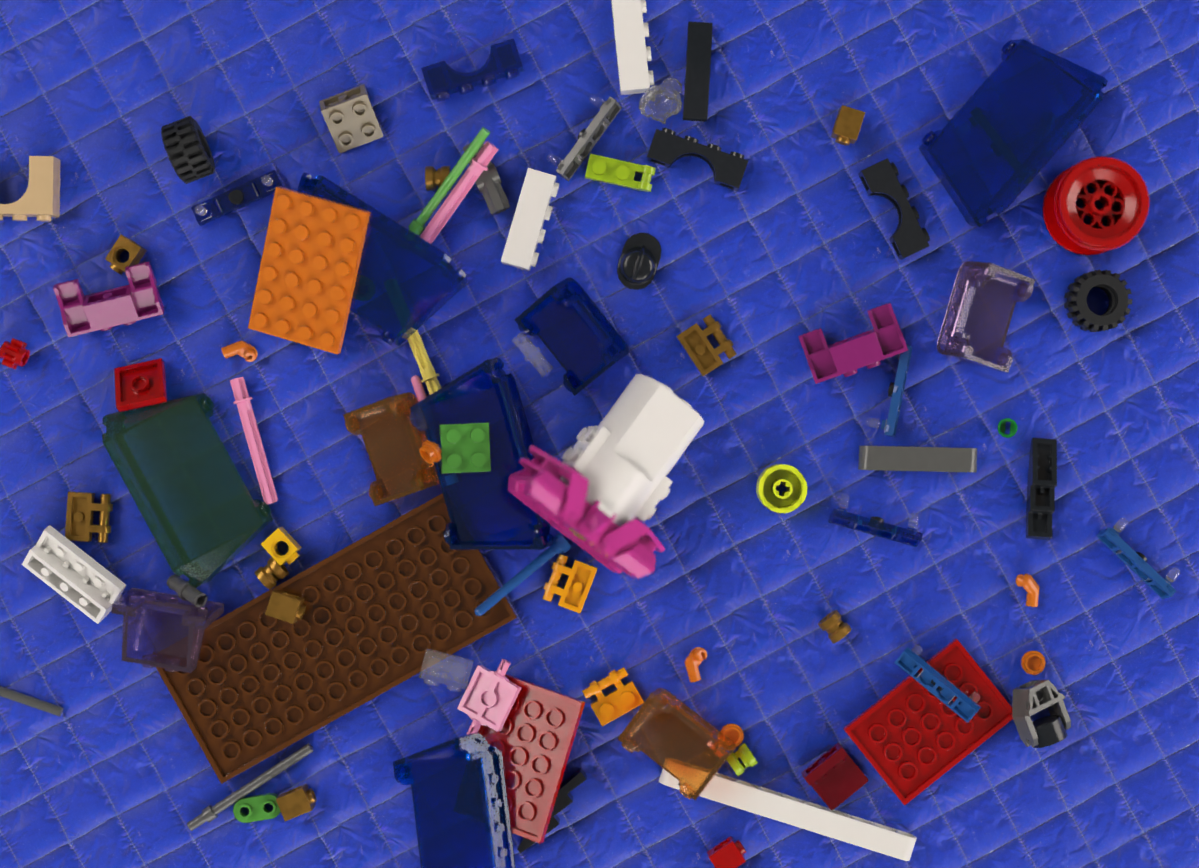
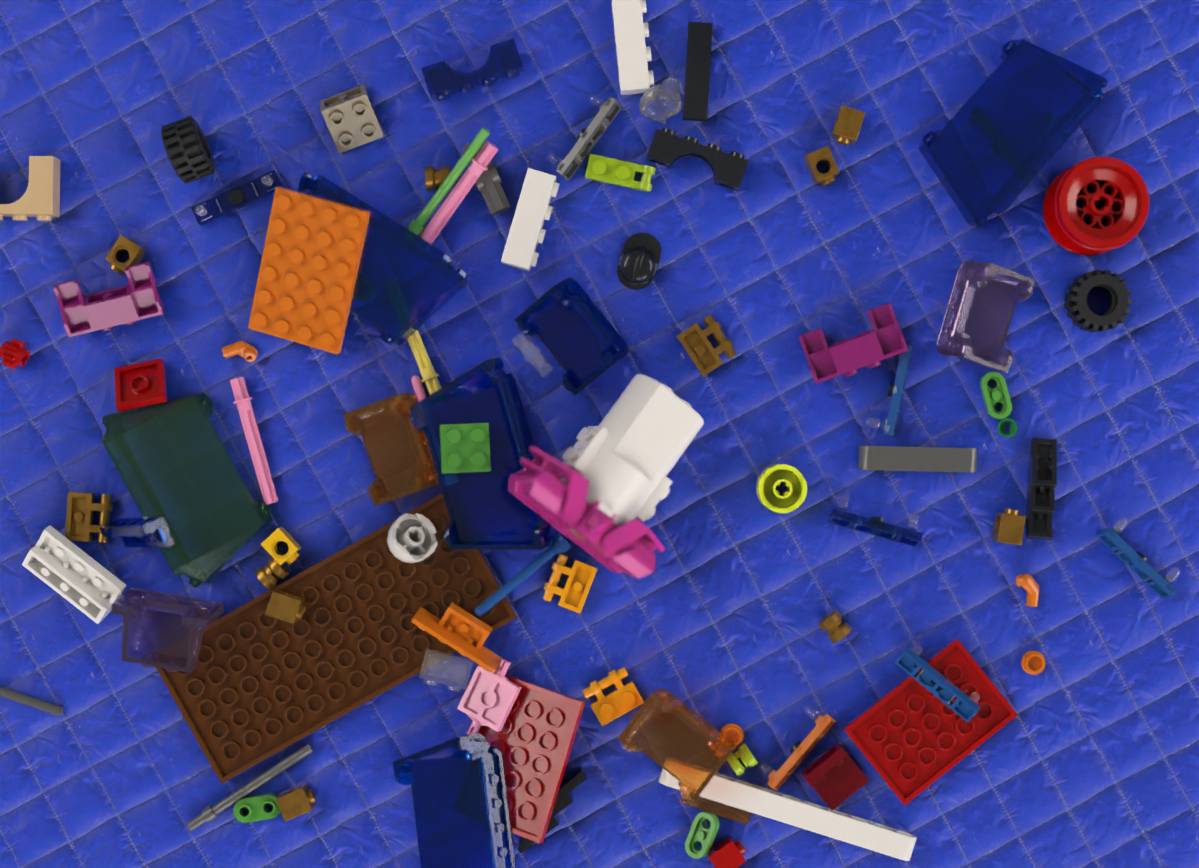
dark grey pin [167,574,207,608] -> none
orange plate [419,440,442,464] -> none
orange arm [685,647,707,683] -> none
black arch [858,158,930,261] -> none
dark grey piece [1012,680,1071,748] -> none
none -> clear blue fence [100,516,174,547]
none -> white cylinder [387,513,438,563]
none -> orange bracket [411,603,502,673]
none -> clear orange axle [681,792,751,824]
none -> bright green plate [685,811,719,859]
none -> orange piece [757,705,836,791]
none -> pearl gold brick [803,146,840,186]
none -> bright green plate [980,372,1012,419]
none -> pearl gold brick [992,508,1026,545]

